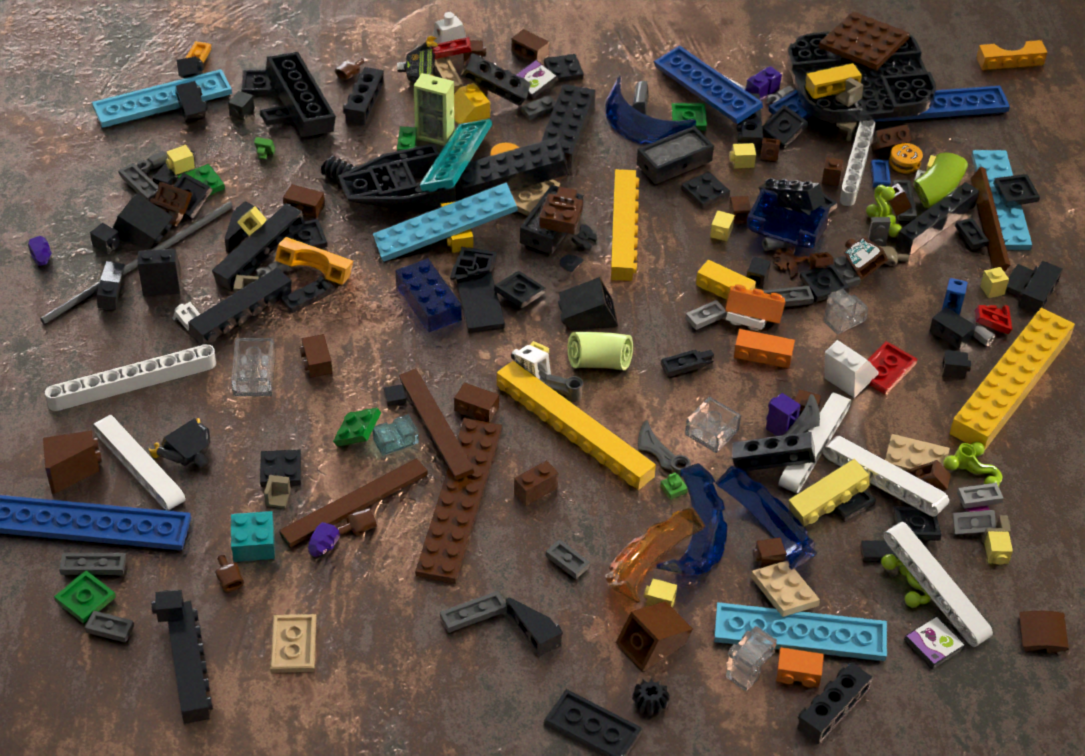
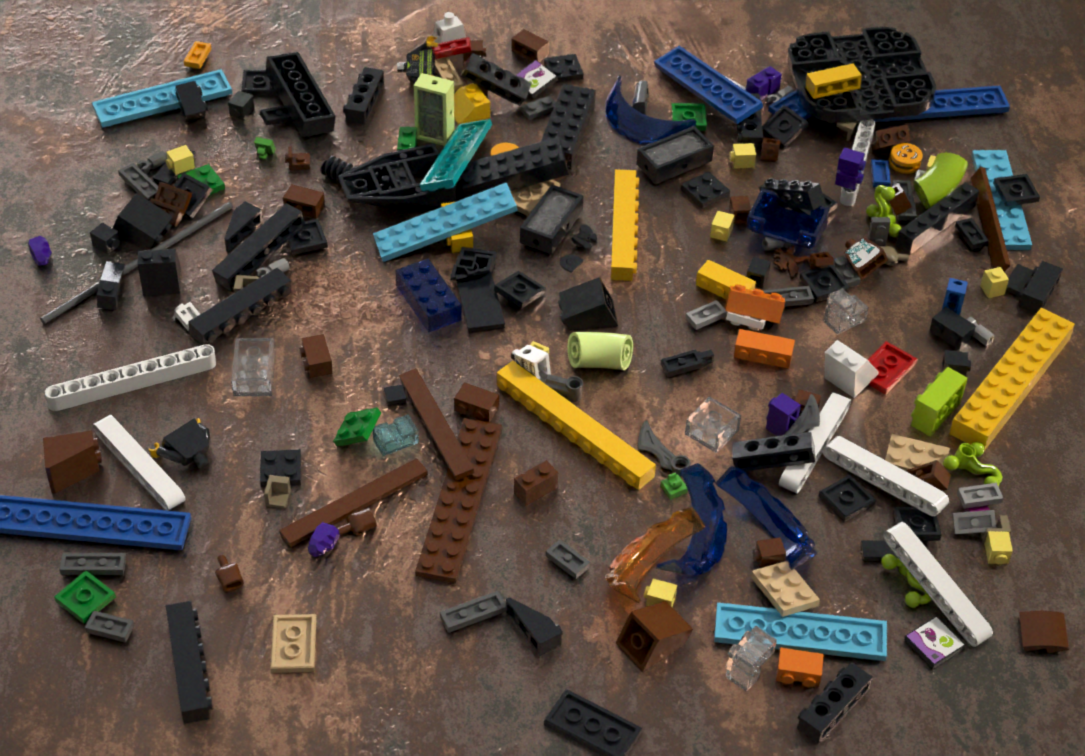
black brick [152,590,184,622] -> none
black brick [177,56,204,79] -> none
teal brick [231,511,275,562] -> none
light yellow brick [238,206,267,236] -> none
light orange arch [275,237,353,285] -> none
black plate [281,275,335,313] -> none
reddish brown piece [335,58,364,81] -> none
reddish brown piece [539,187,583,234] -> none
black gear [632,677,670,717] -> none
light yellow brick [789,458,870,527] -> none
reddish brown plate [819,12,910,70] -> none
reddish brown brick [821,157,843,186] -> none
dark tan panel [836,77,863,107] -> none
red wing [975,305,1012,335] -> none
light orange arch [976,40,1048,70] -> none
none -> reddish brown bracket [285,146,310,170]
none -> dark purple piece [835,147,866,190]
none -> lime brick [911,367,968,437]

